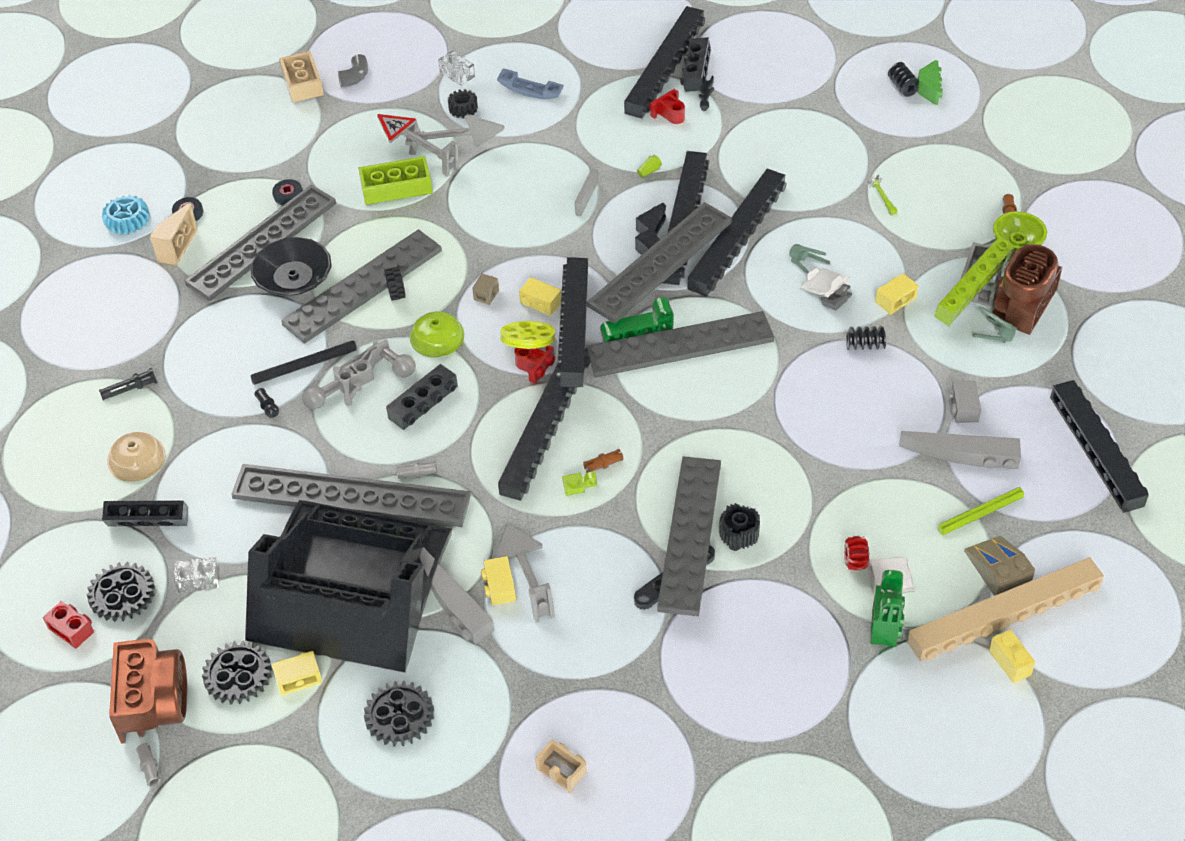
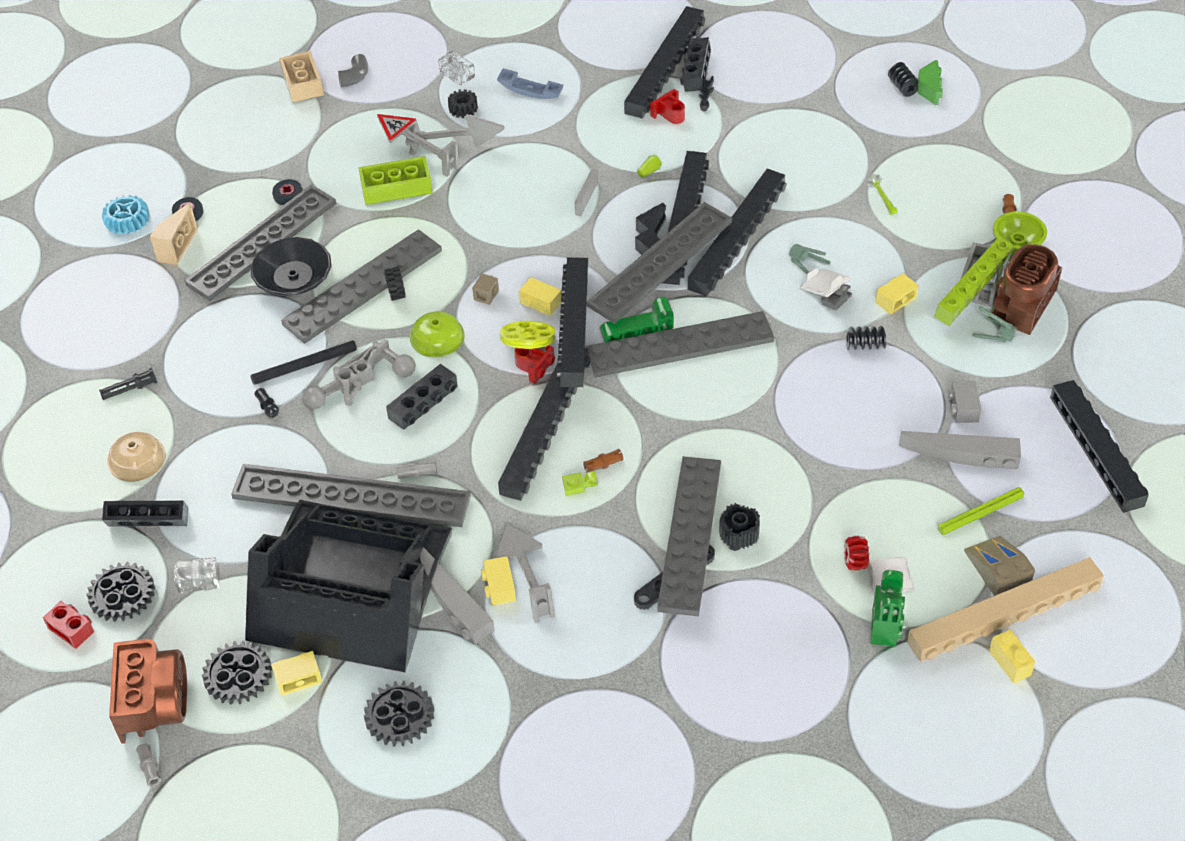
tan window [535,739,587,793] -> none

